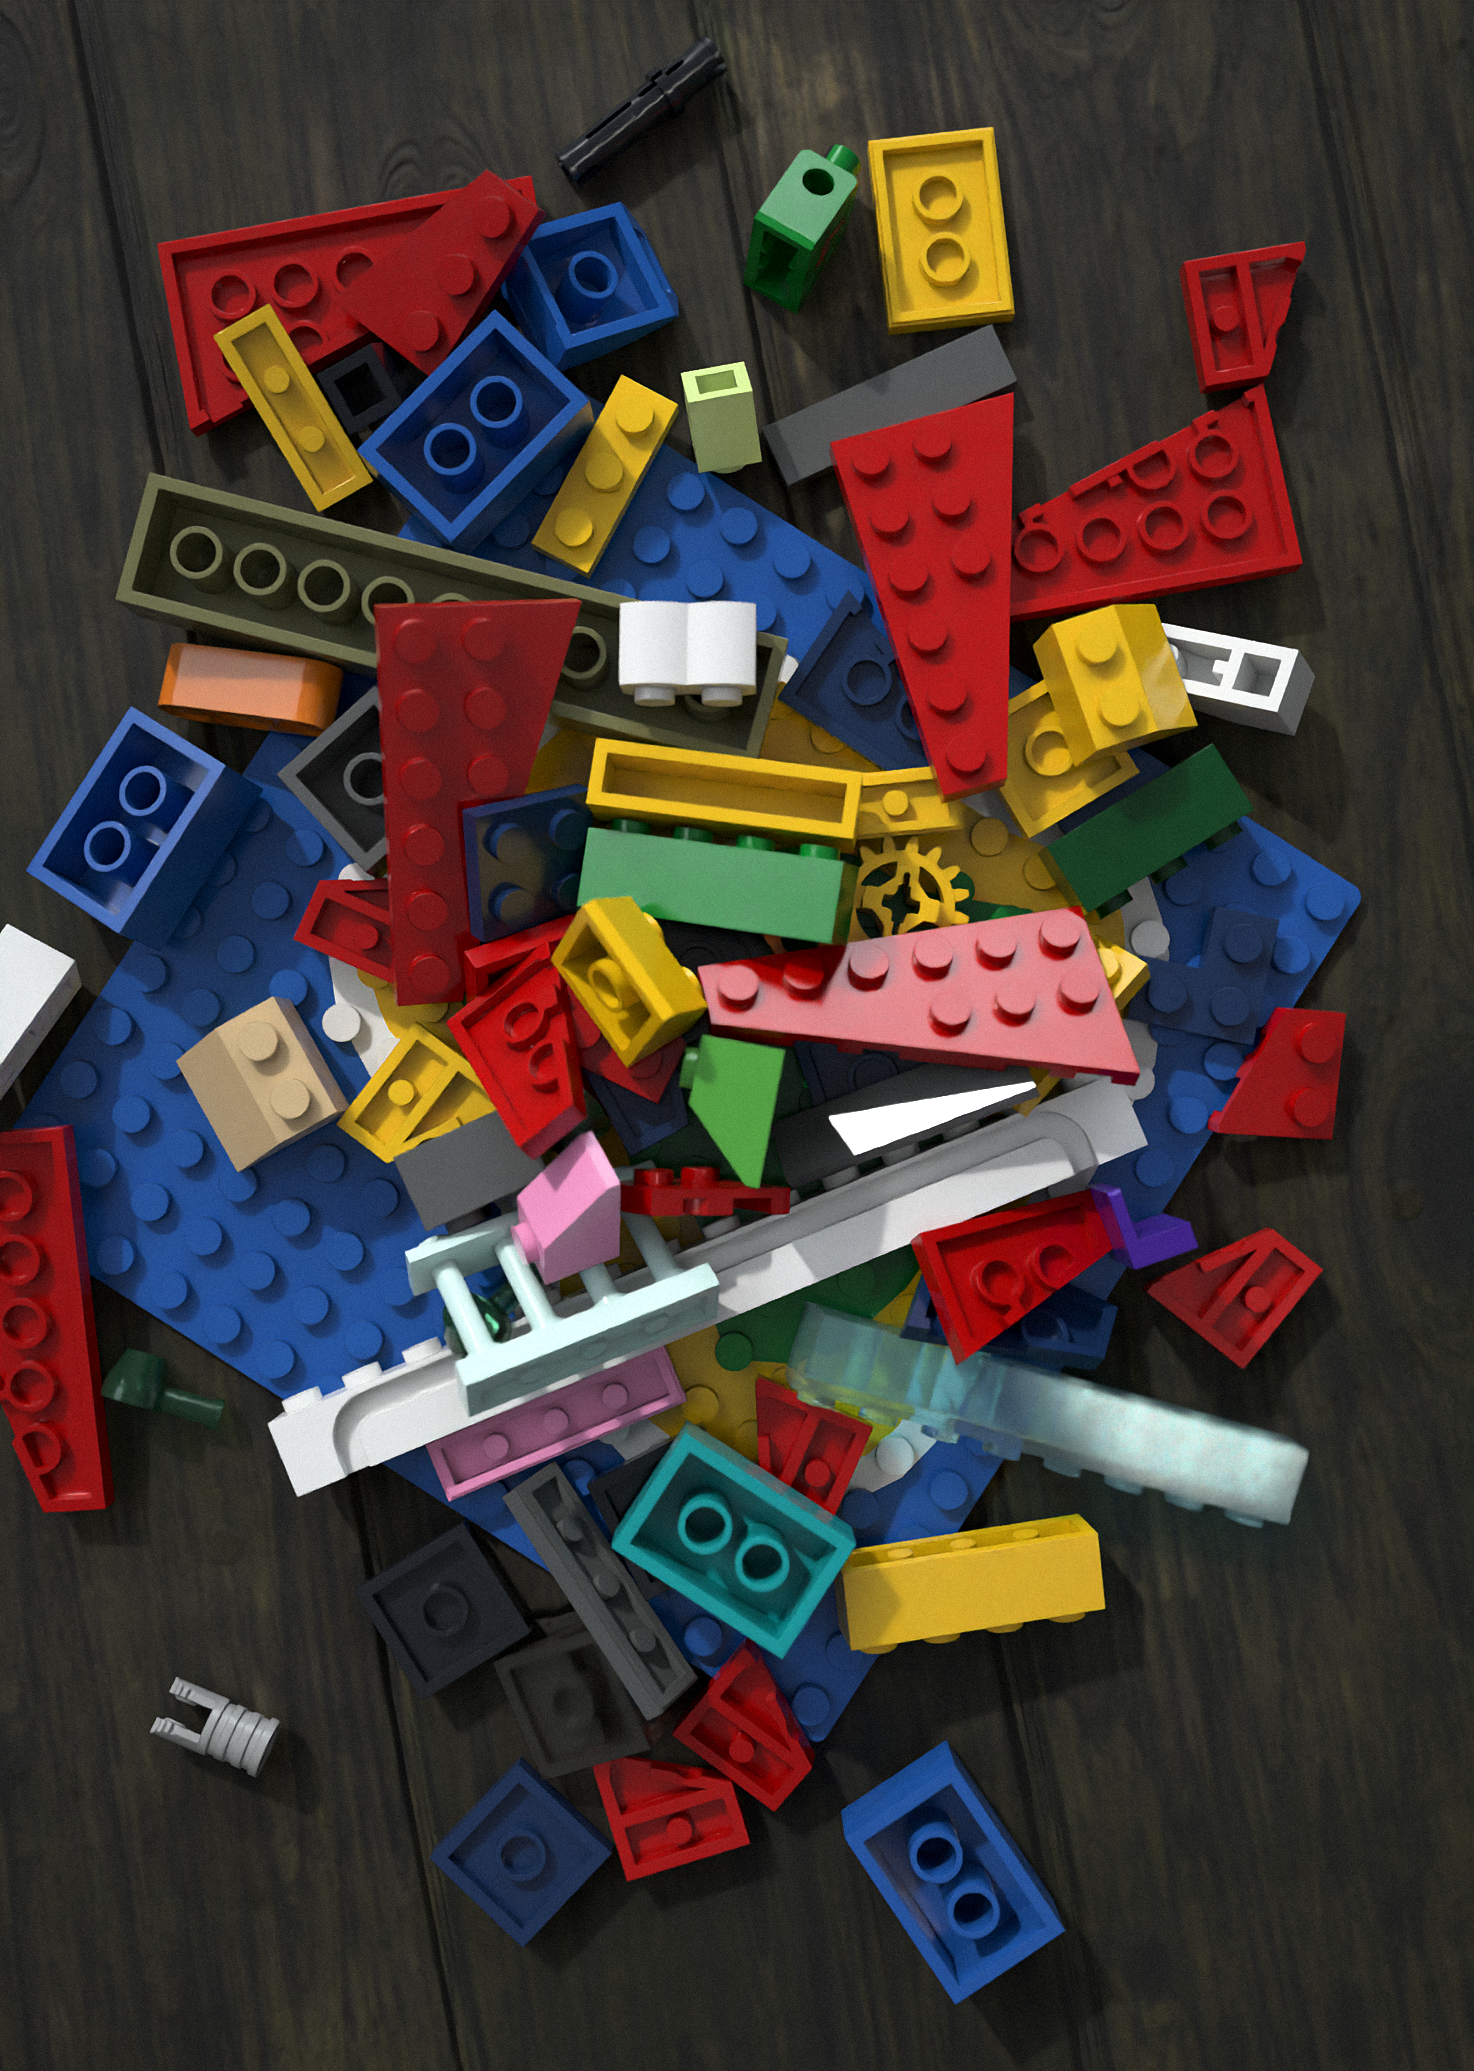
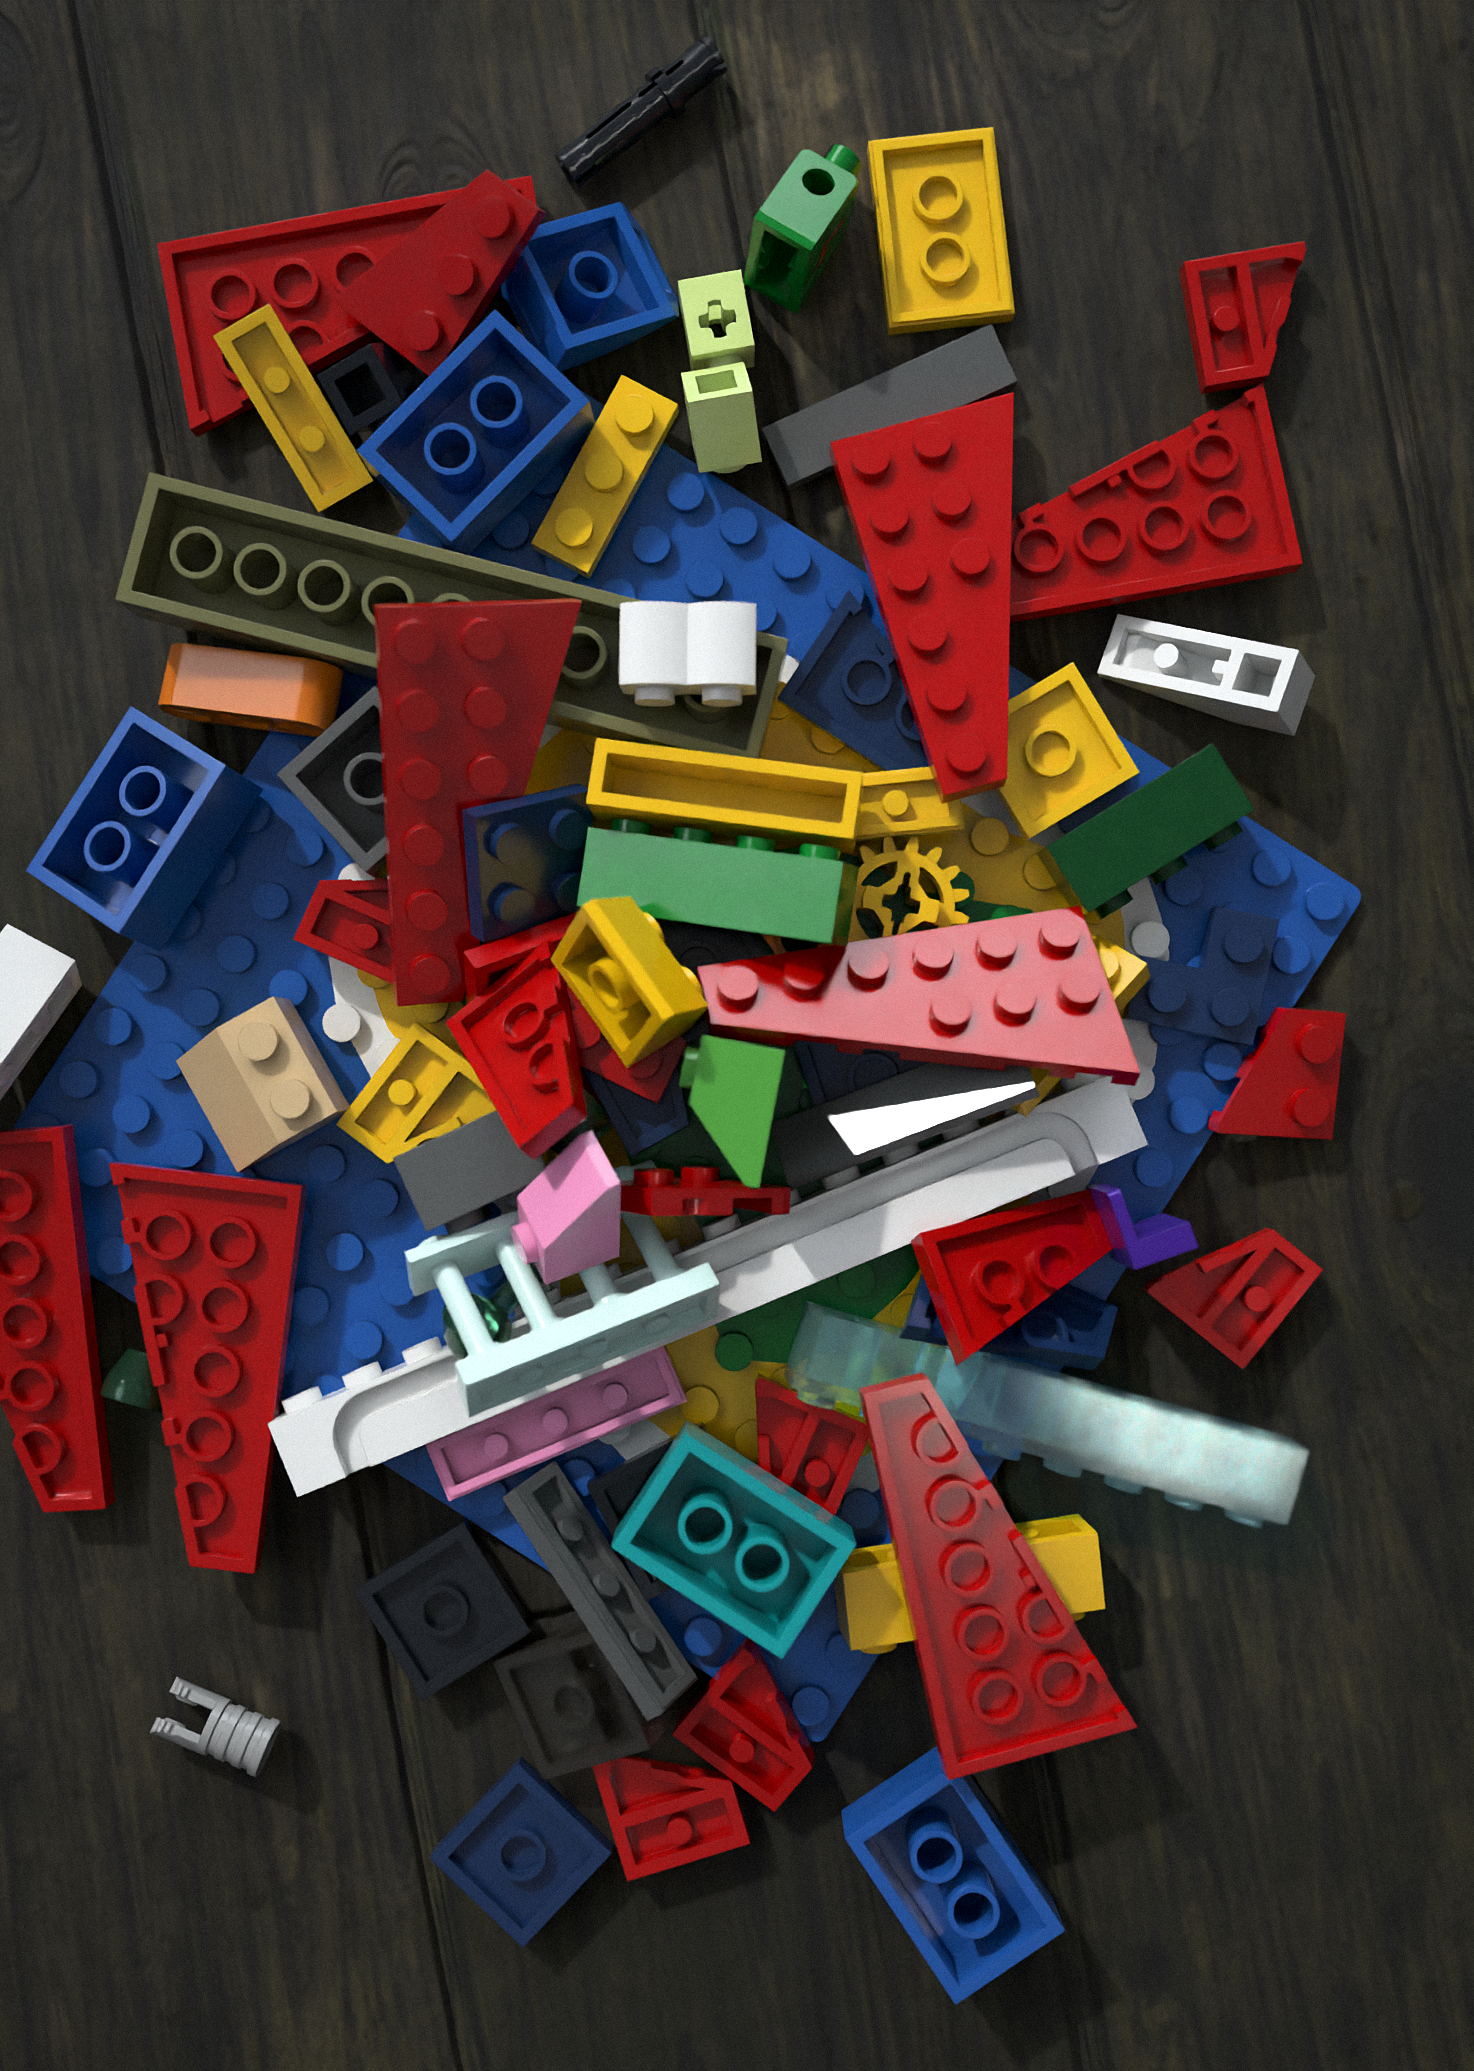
yellow slope [1033,604,1198,767] -> none
none -> red wing [109,1162,307,1574]
none -> yellowish green brick [678,269,755,371]
none -> red wing [858,1372,1138,1780]

